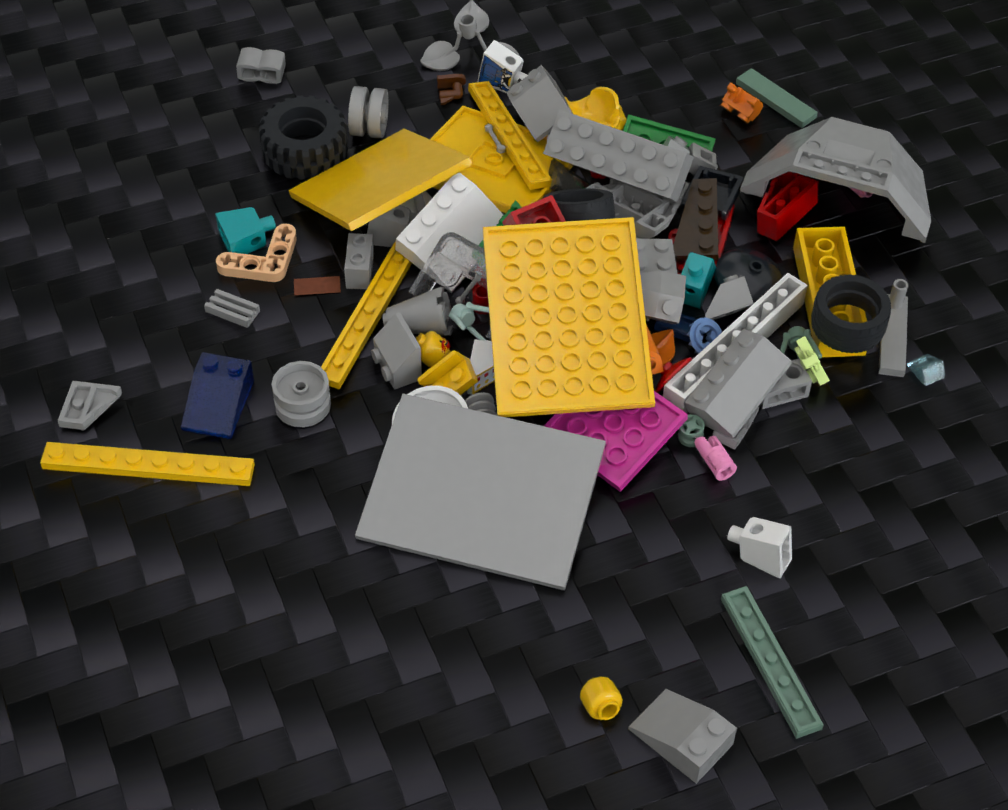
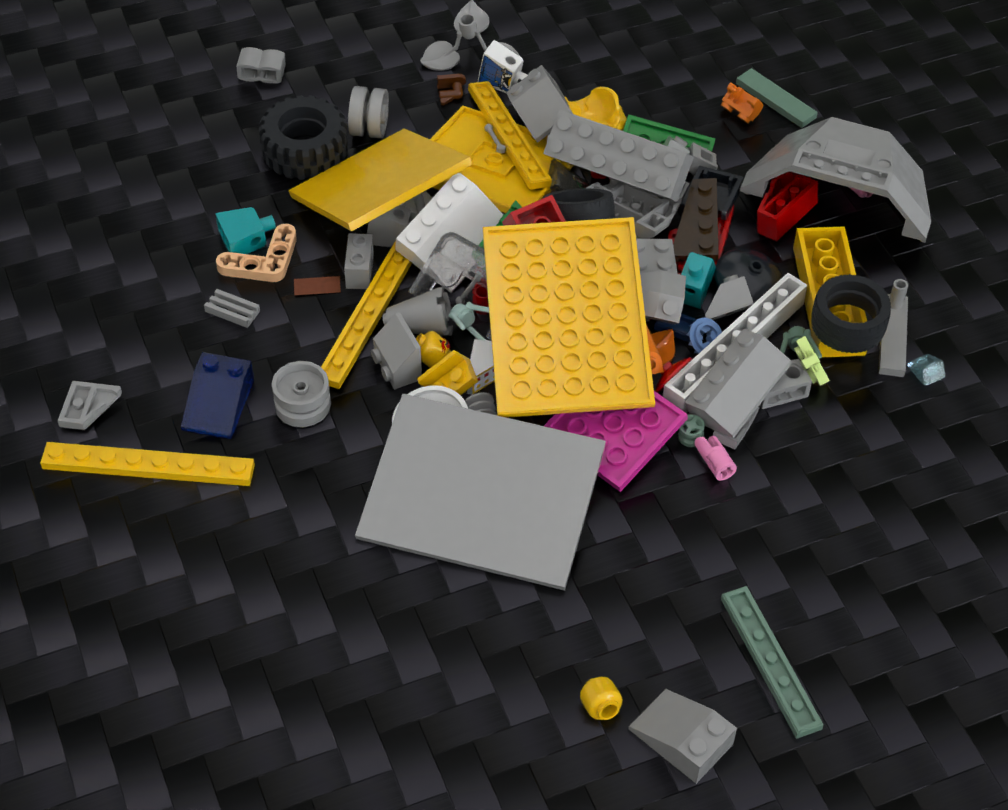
white torso [728,517,792,579] -> none

